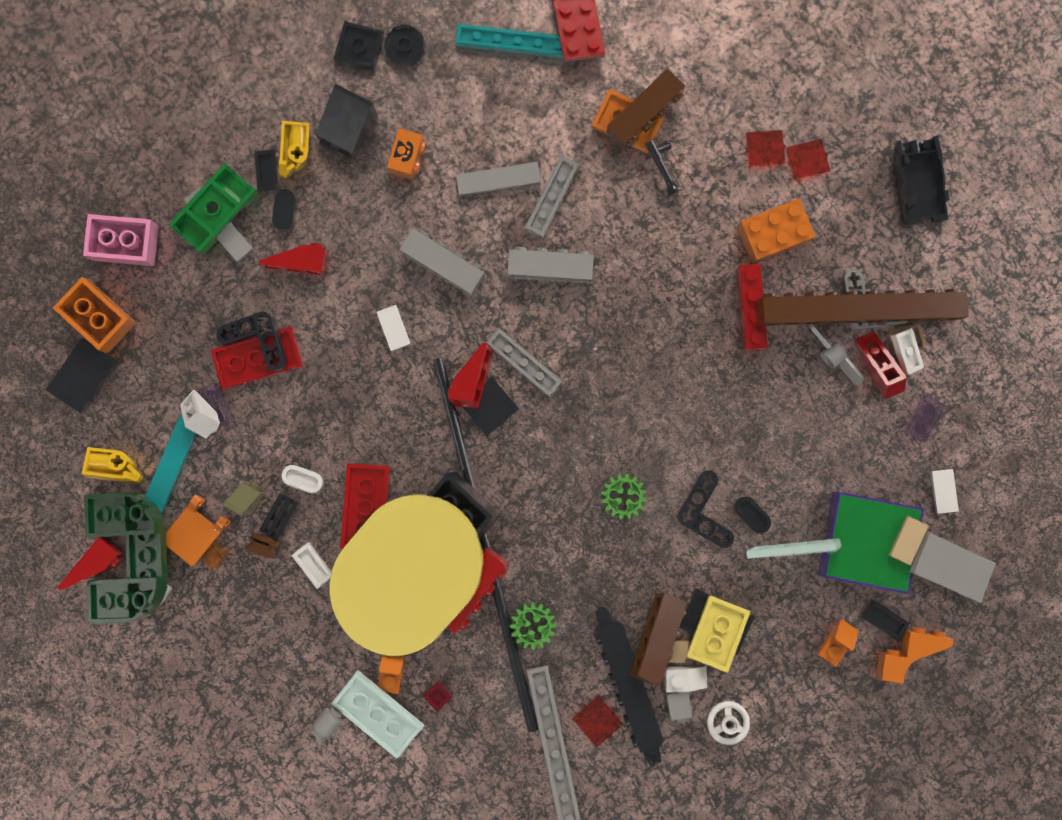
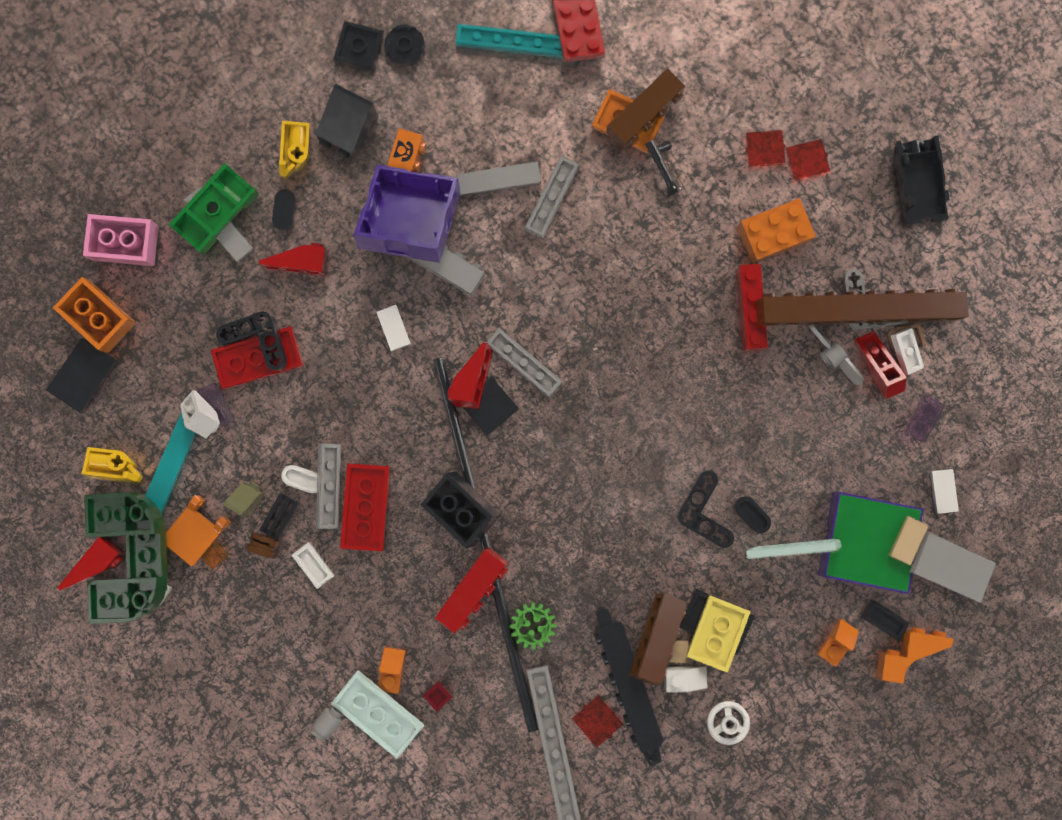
black tile [254,149,280,194] -> none
light yellow tile [330,494,483,656] -> none
light grey brick [508,247,594,284] -> none
bright green gear [601,474,647,520] -> none
light grey brick [665,691,693,723] -> none
none -> light grey tile [316,443,341,529]
none -> dark purple tile [353,165,461,263]

